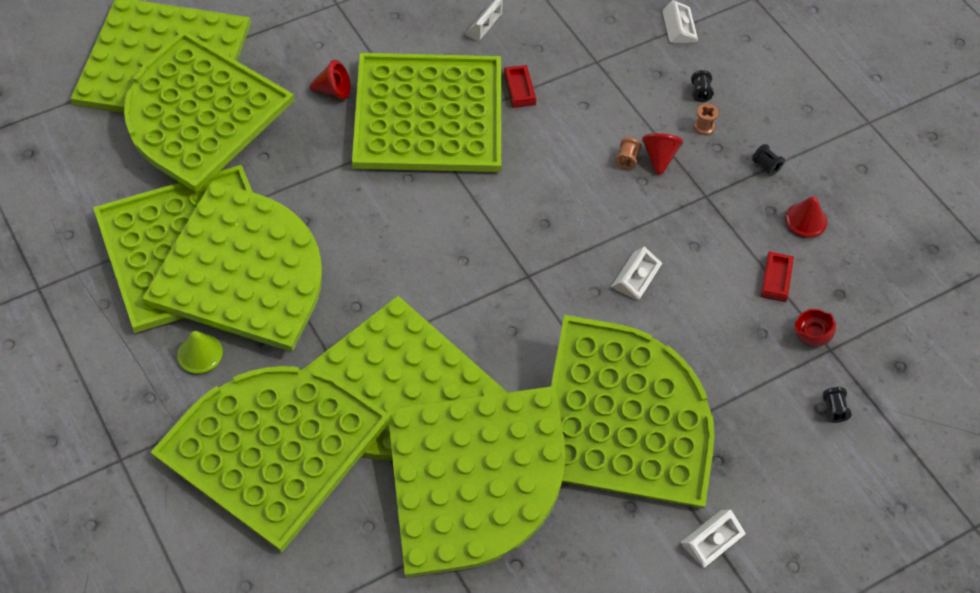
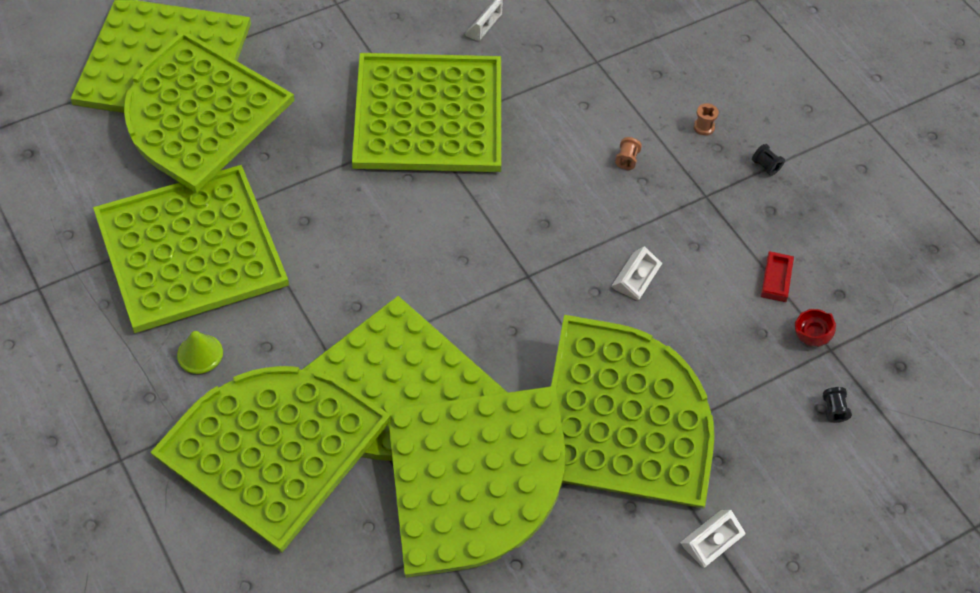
lime plate [142,180,322,352] -> none
red hat [309,60,351,100] -> none
red tile [504,65,537,108] -> none
red hat [642,133,683,175] -> none
white slope [663,0,698,43] -> none
black bush [691,70,714,102] -> none
red hat [785,196,828,238] -> none

